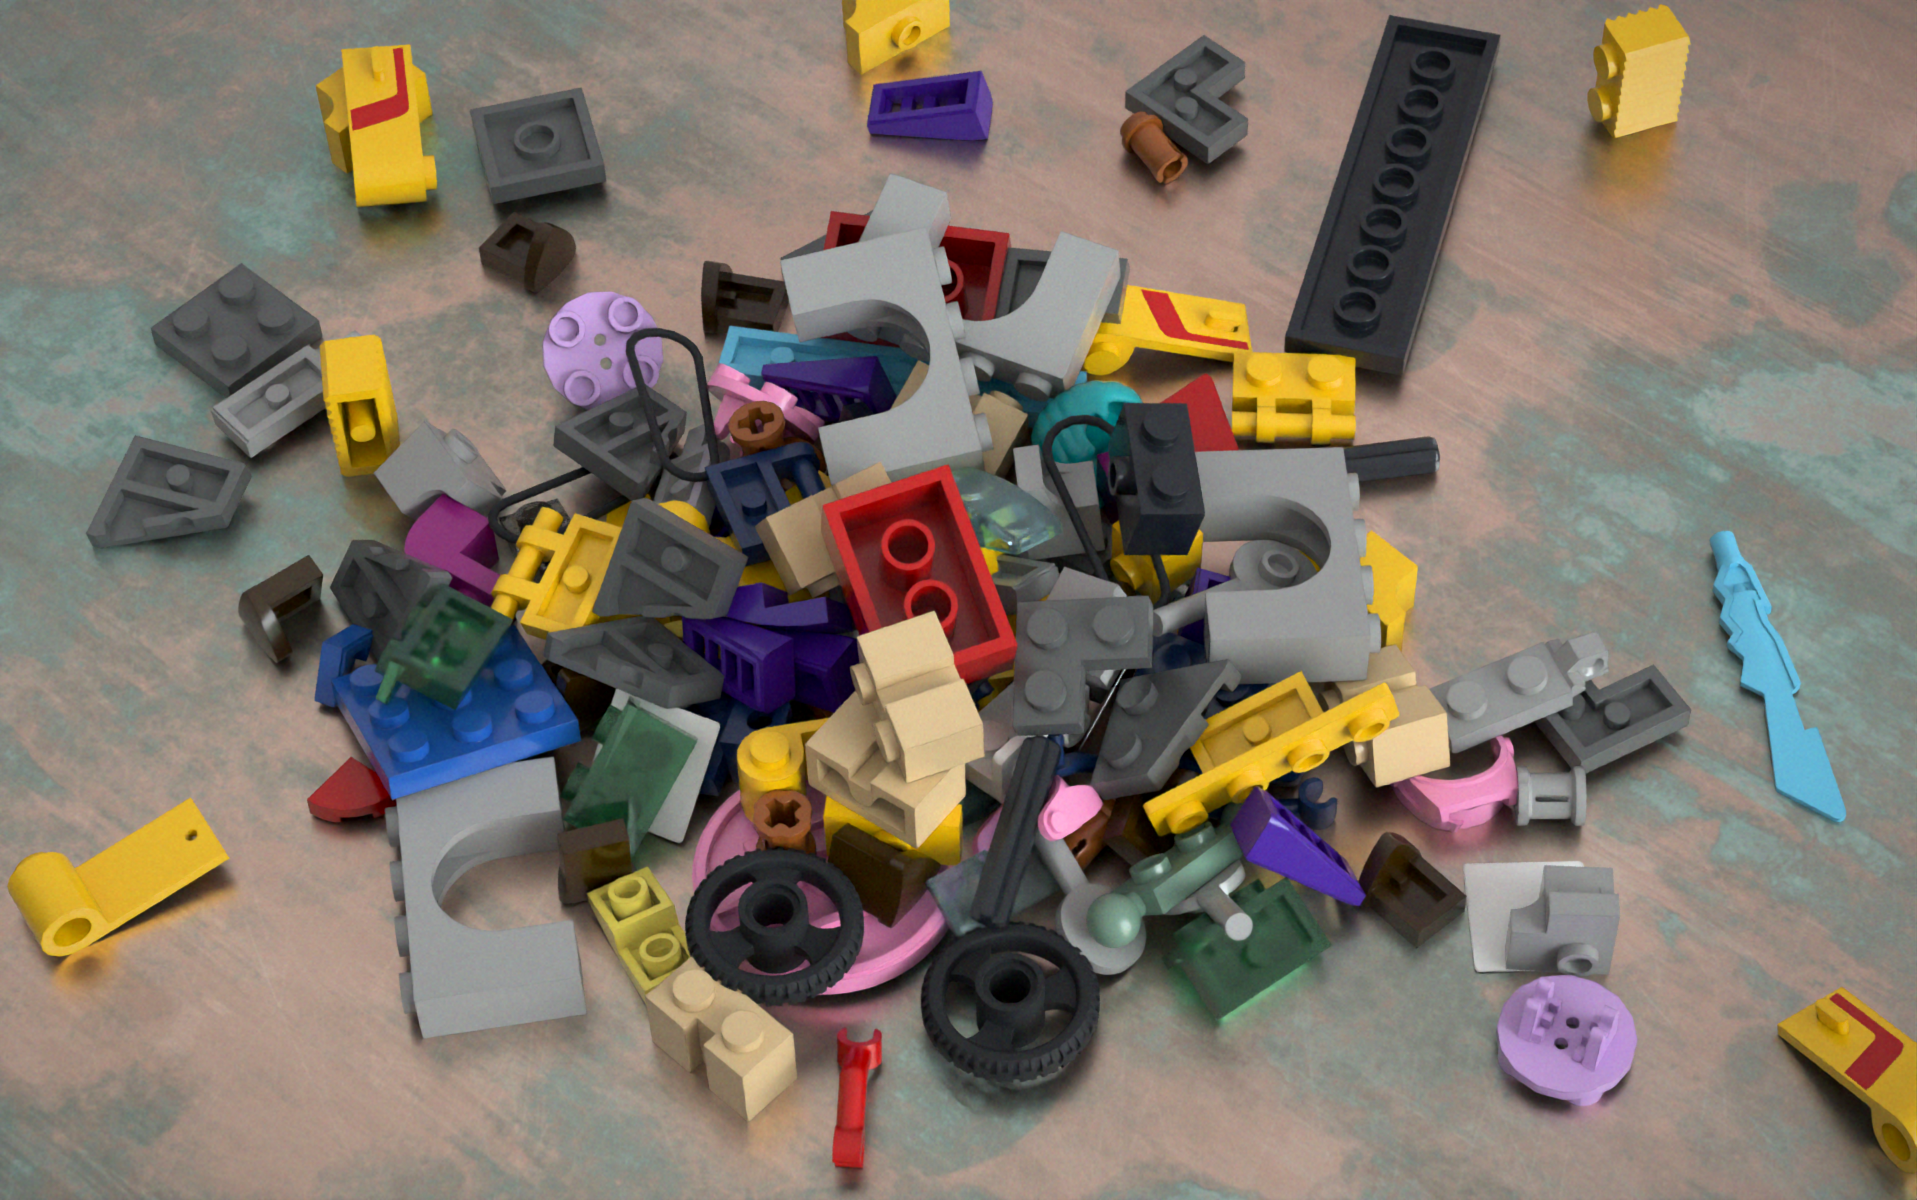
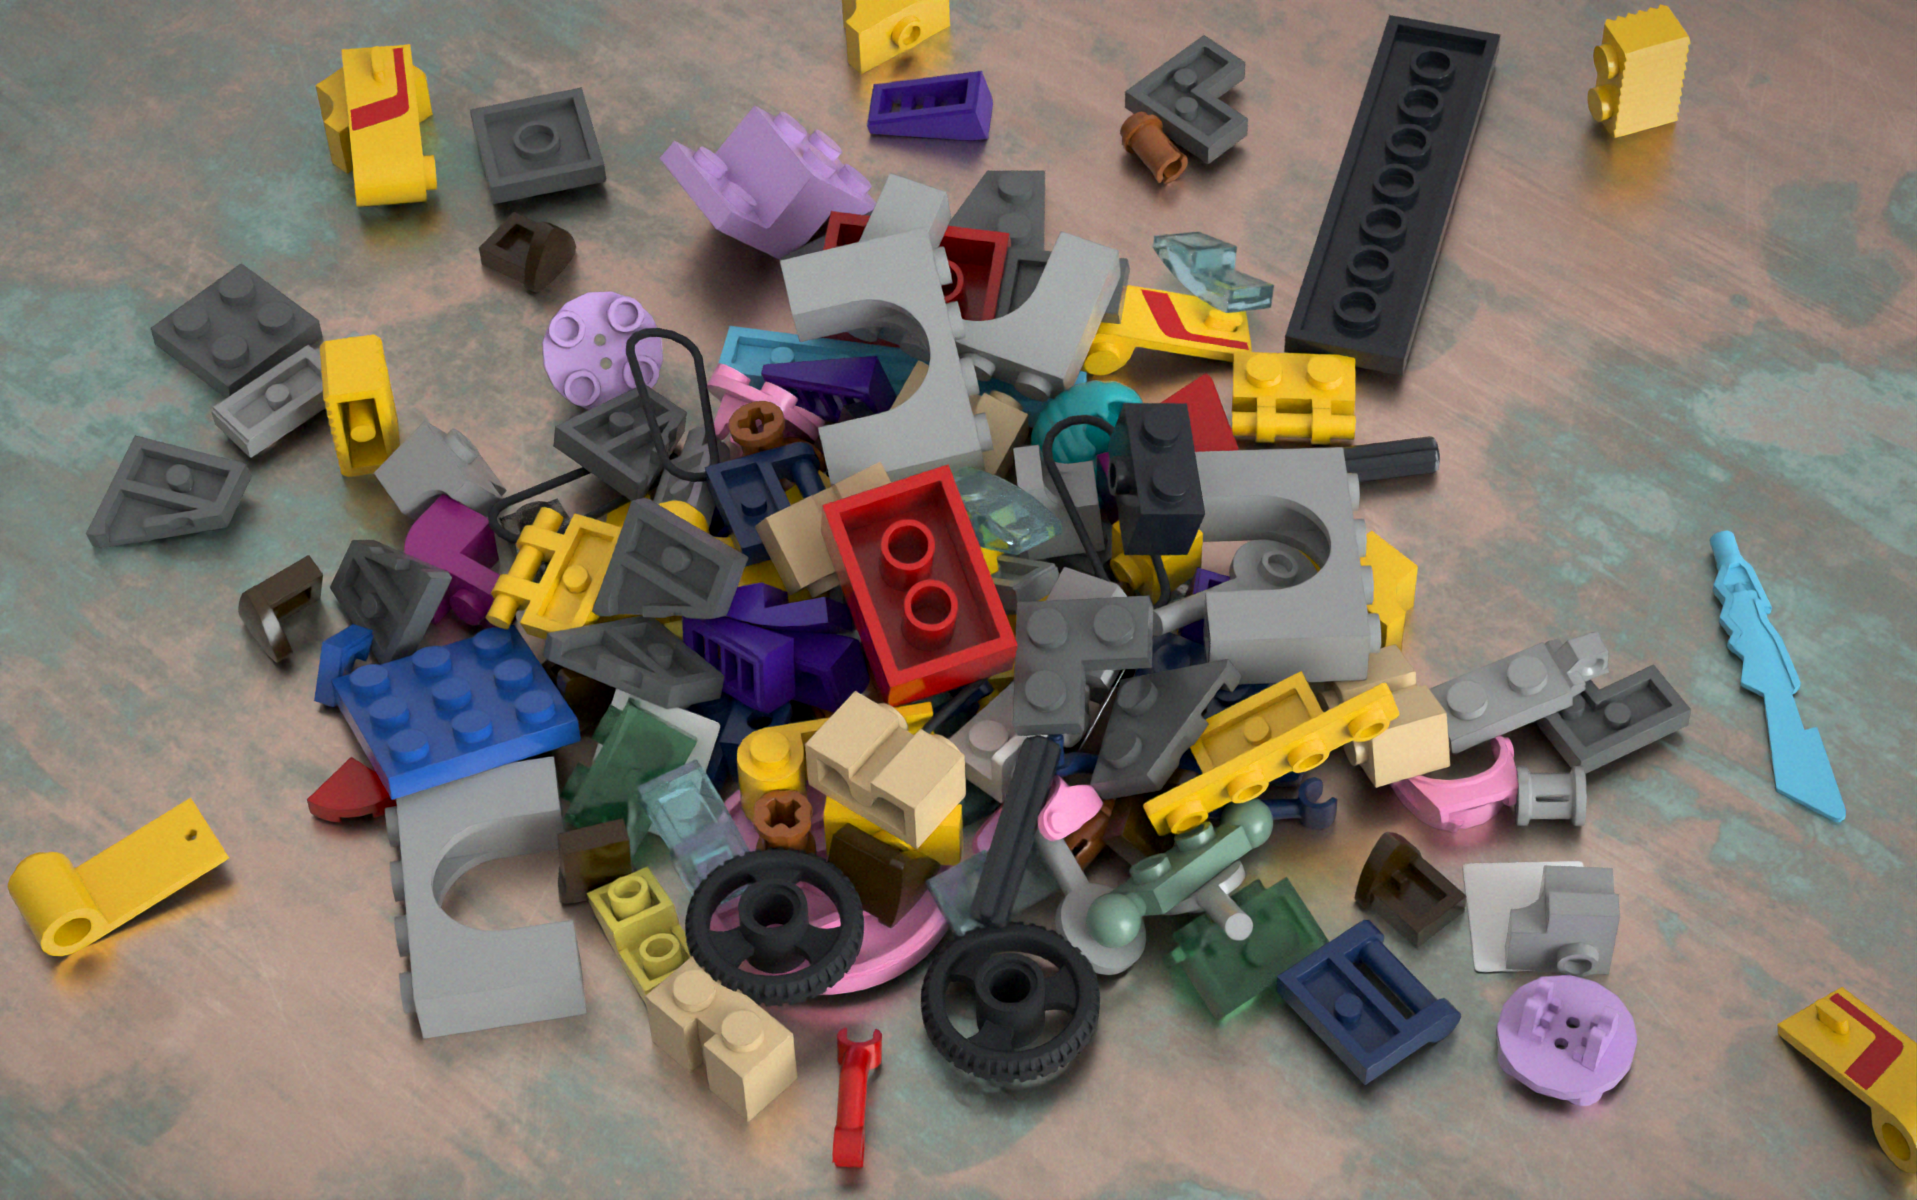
clear green bracket [375,584,513,710] -> none
dark brown tile [701,261,789,334] -> none
tan brick [850,611,985,783] -> none
dark purple slope [1230,786,1366,906] -> none
none -> clear light blue slope [637,759,753,905]
none -> lavender bracket [659,106,876,259]
none -> dark grey wing [948,171,1045,251]
none -> clear light blue slope [1153,231,1274,313]
none -> dark blue plate [1276,920,1461,1085]

